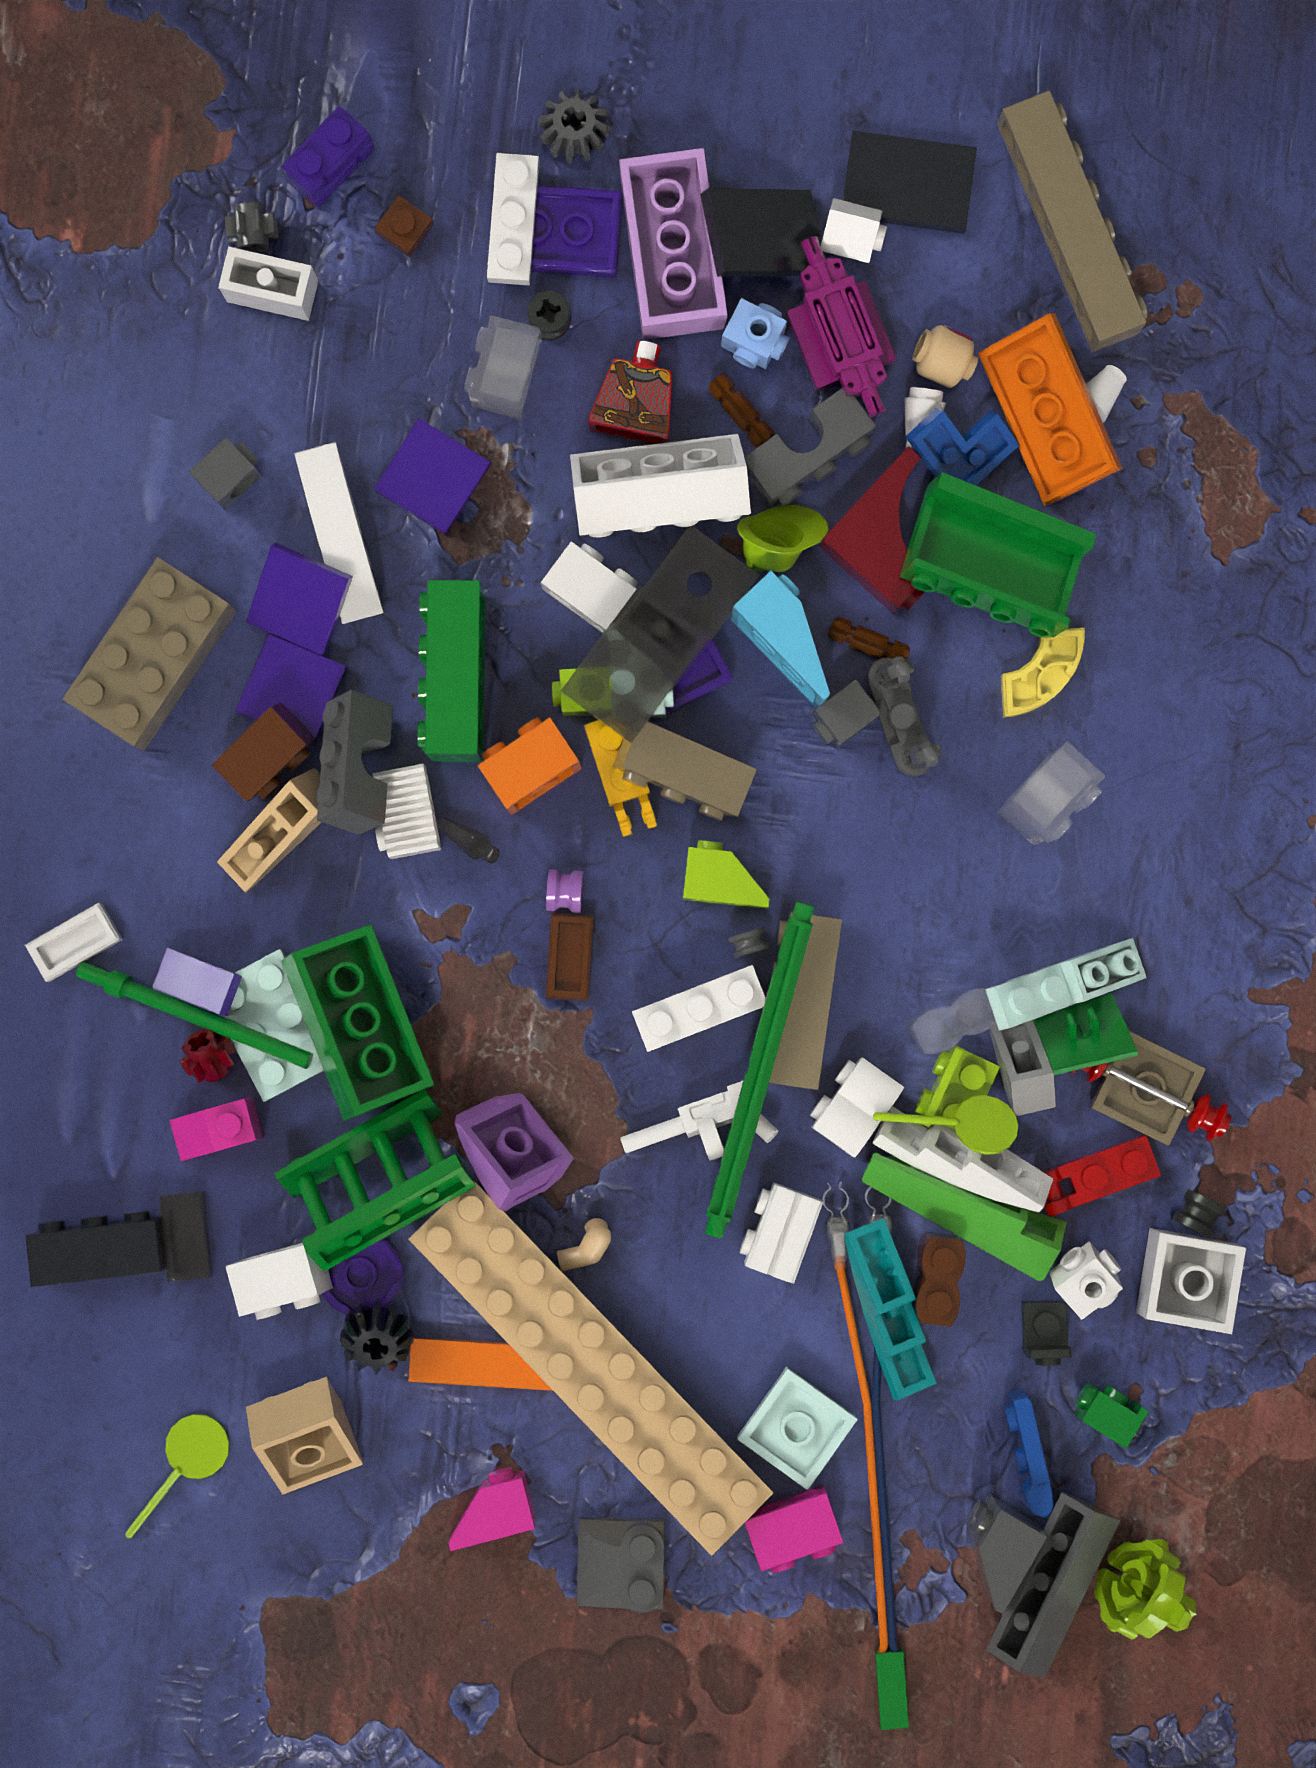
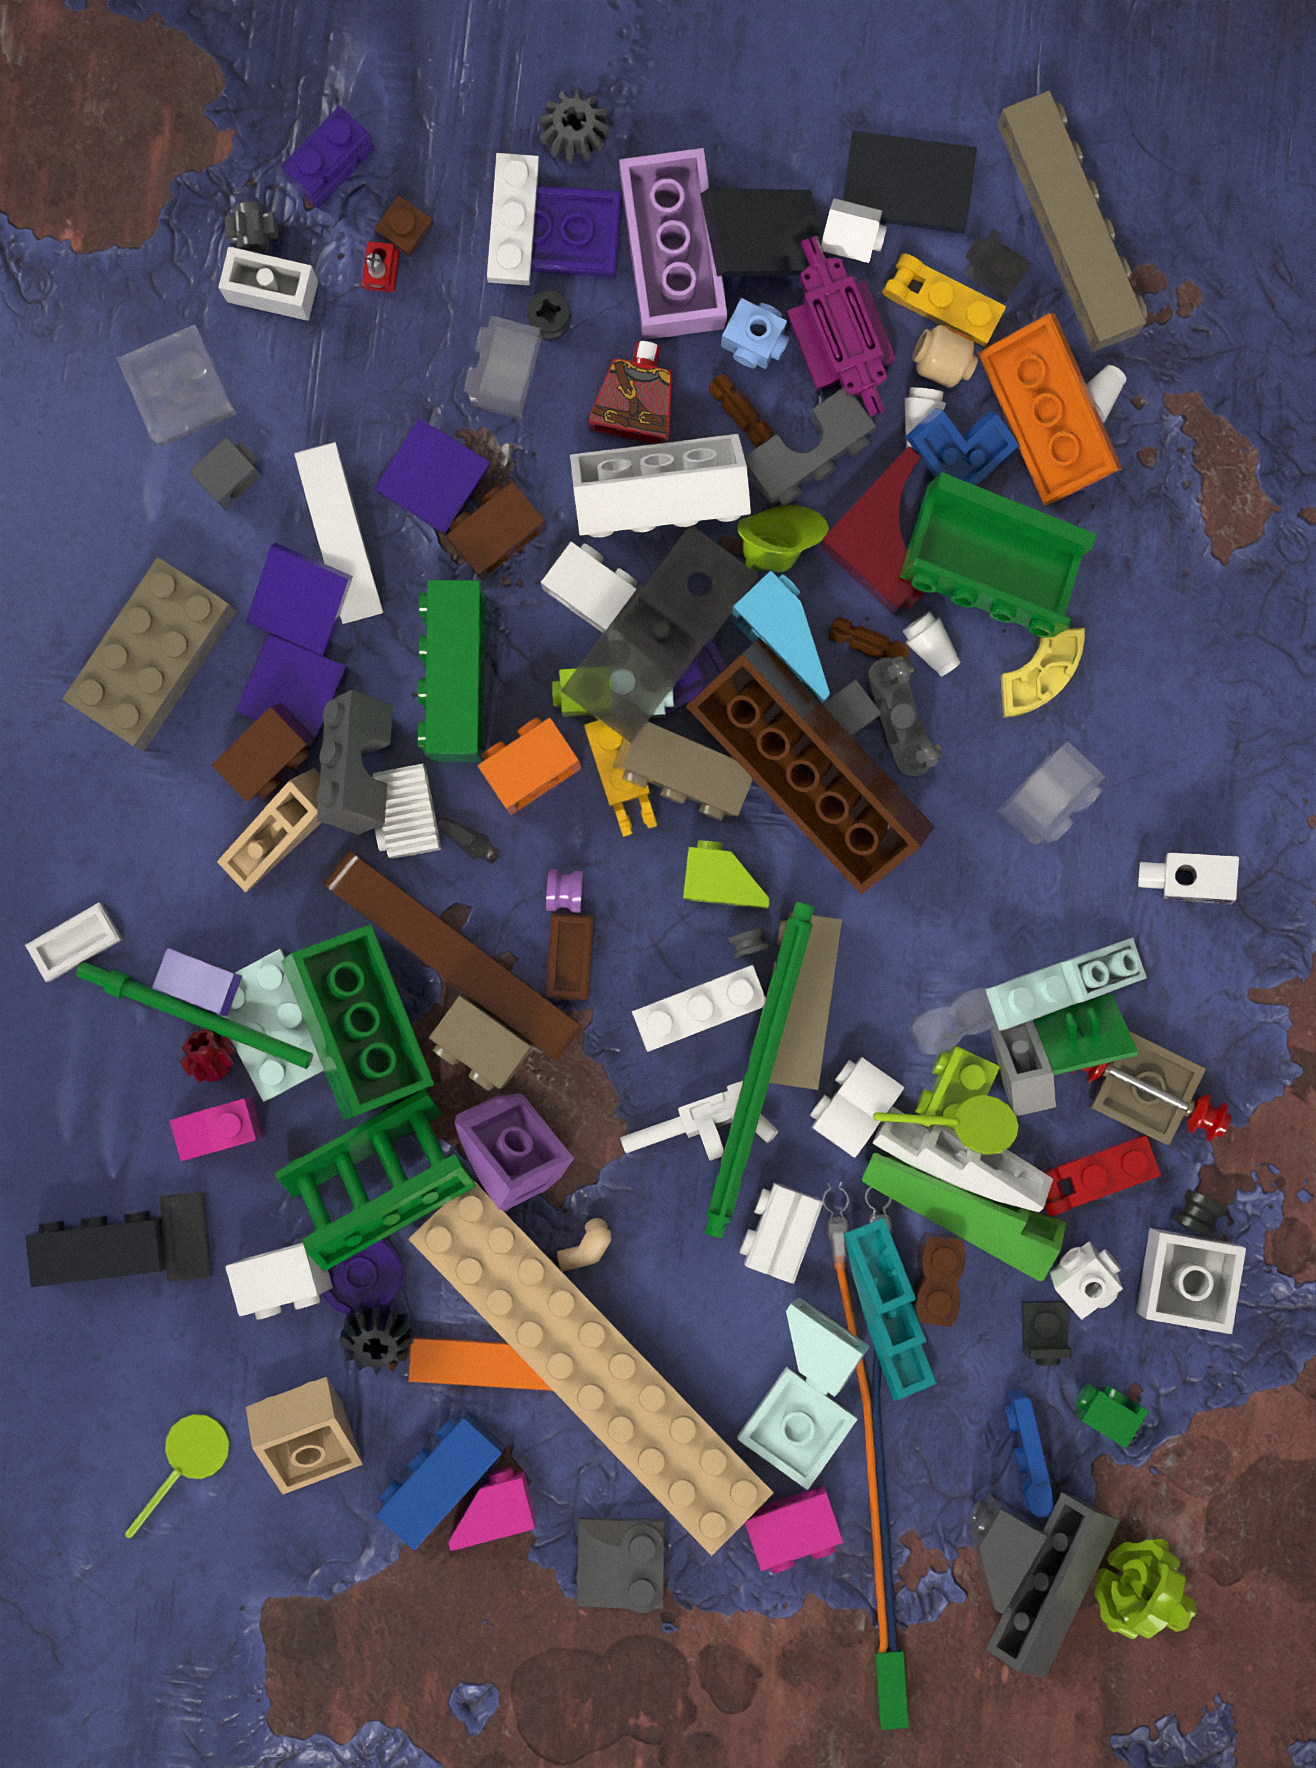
none -> clear brick [116,324,237,447]
none -> reddish brown beam [323,850,583,1061]
none -> red piece [361,241,399,292]
none -> blue brick [376,1411,505,1551]
none -> dark tan brick [429,995,535,1091]
none -> reddish brown brick [446,482,547,582]
none -> reddish brown brick [686,637,935,895]
none -> light aqua slope [786,1297,870,1397]
none -> yellow plate [882,254,1006,347]
none -> white cone [902,611,961,677]
none -> clear smoke bracket [965,229,1032,302]
none -> white torso [1138,853,1239,905]

